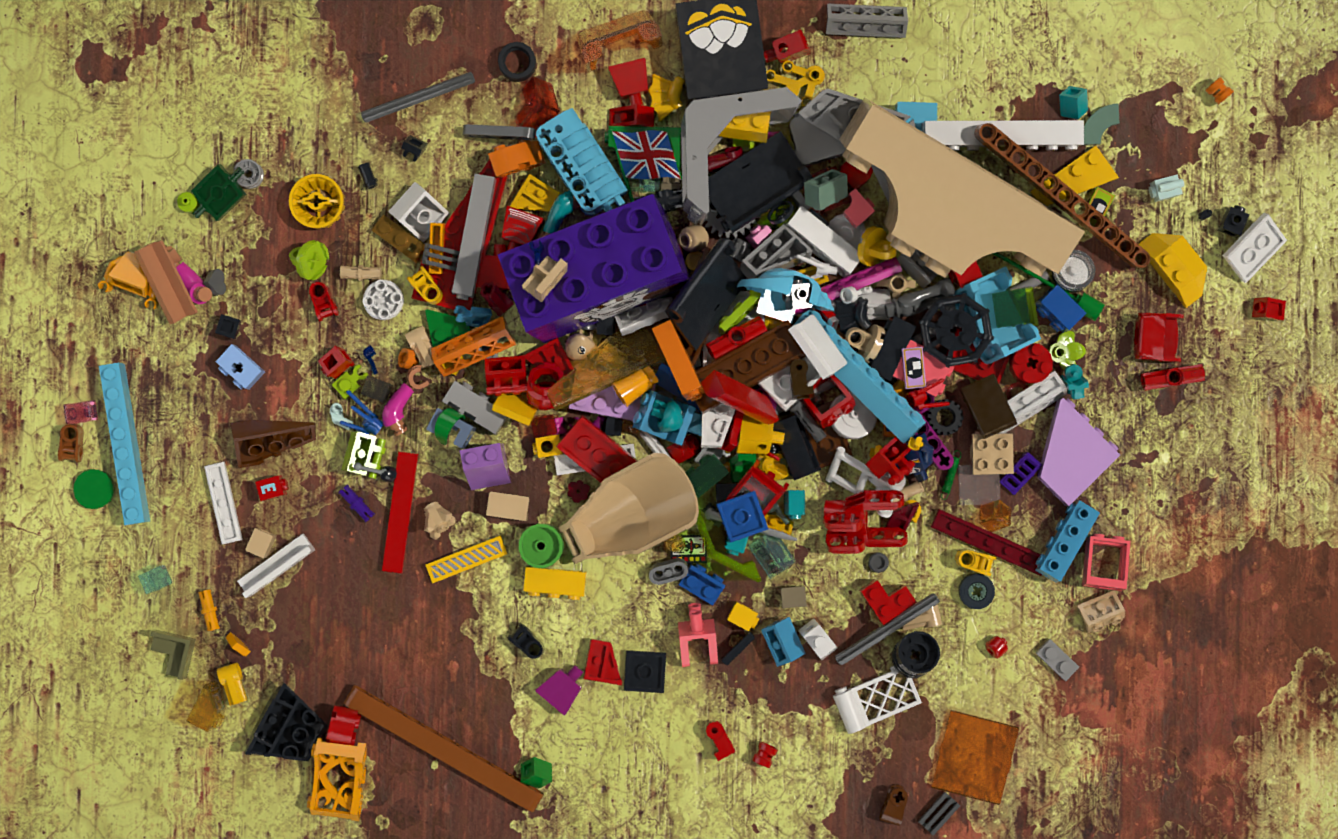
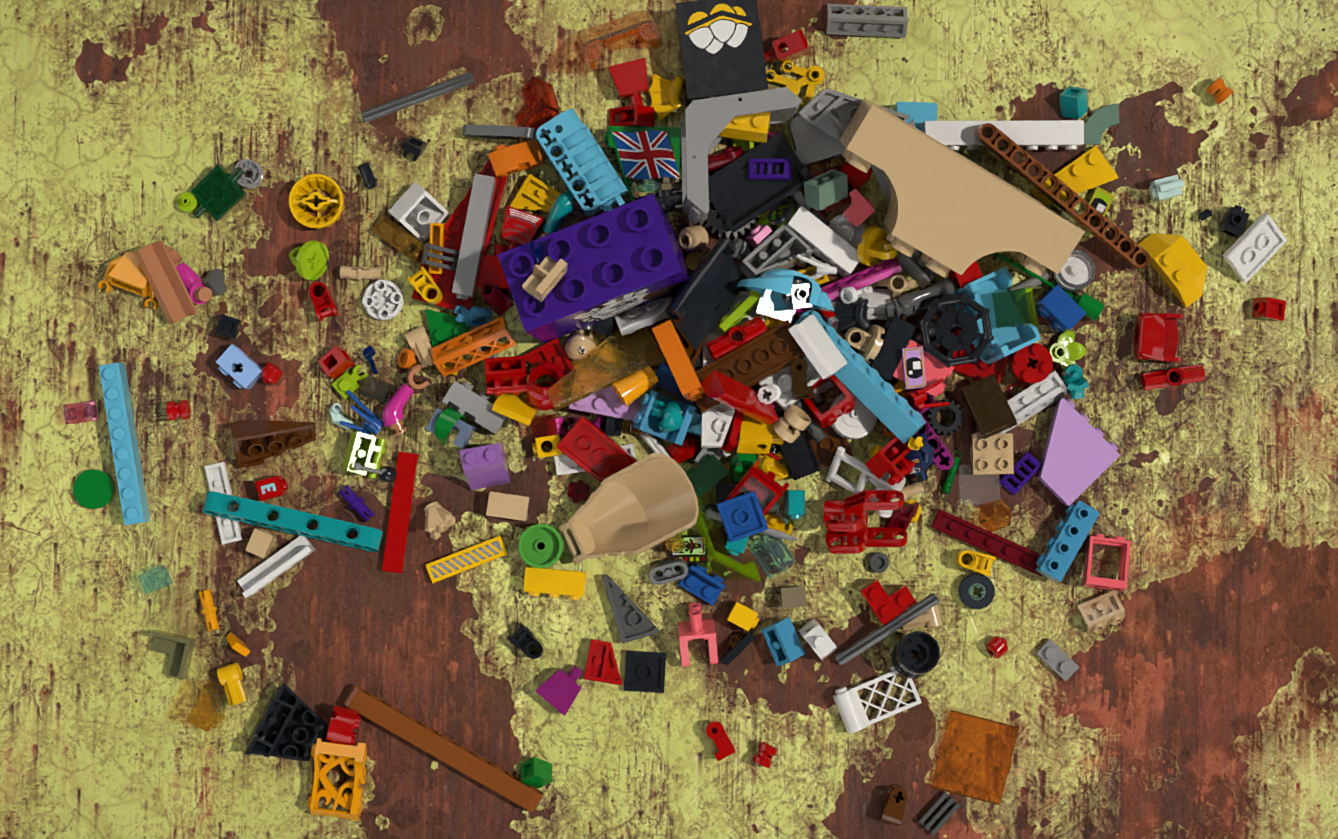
dark orange piece [58,424,84,463] -> none
black tyre [498,42,537,82] -> none
none -> red wheel [166,399,191,421]
none -> teal beam [202,491,383,552]
none -> red piece [260,362,283,384]
none -> dark grey wing [602,574,660,644]
none -> dark purple slope [748,158,792,181]
none -> white bush [757,383,781,405]
none -> tan wheel [773,405,811,443]

